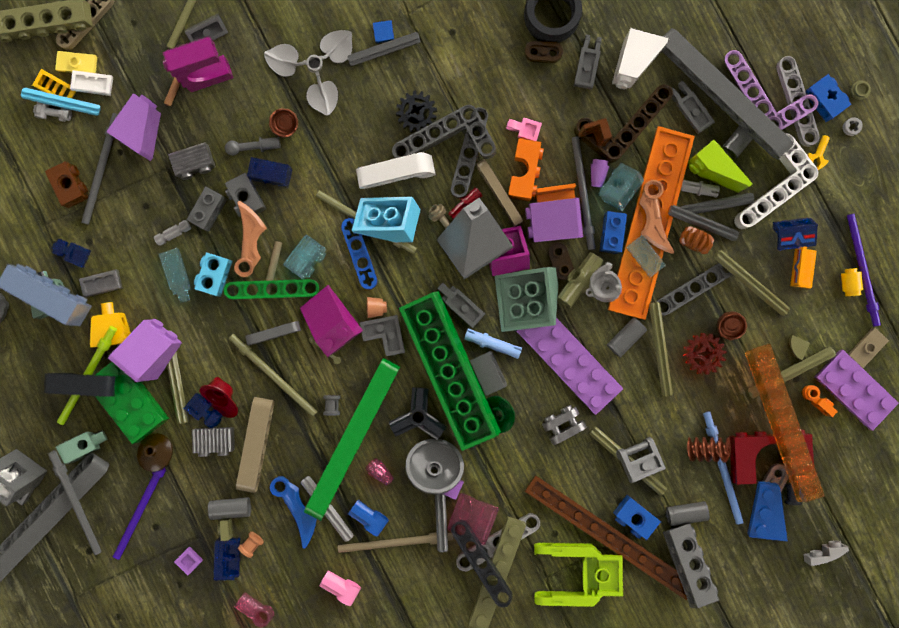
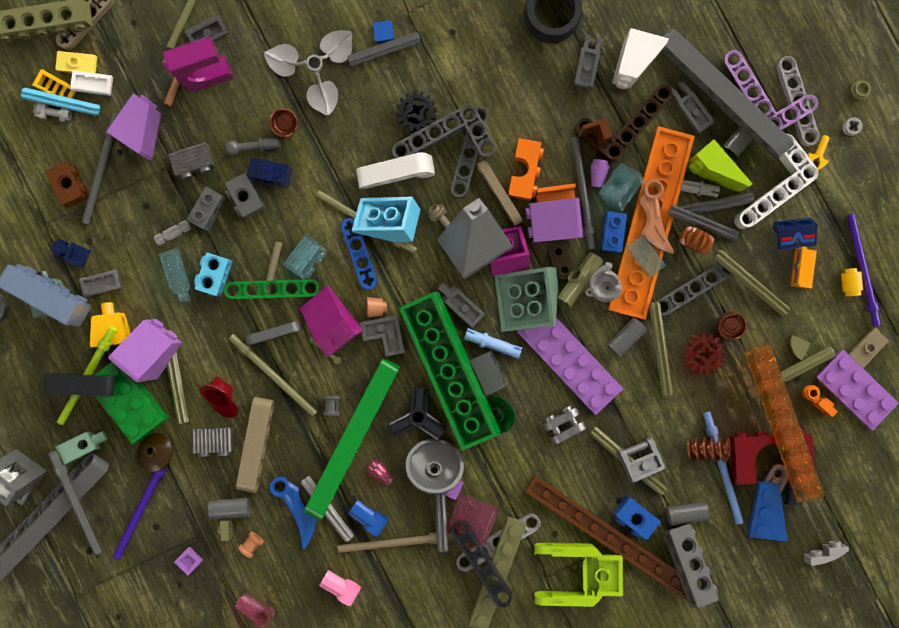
clear blue plate [184,393,222,428] -> none
clear blue hinge [214,537,240,581] -> none
nougat piece [234,201,267,277] -> none
dark red axle [449,187,483,220] -> none
bright pink plate [506,118,542,141] -> none
dark brown plate [525,41,563,63] -> none
blue brick [806,74,851,122] -> none

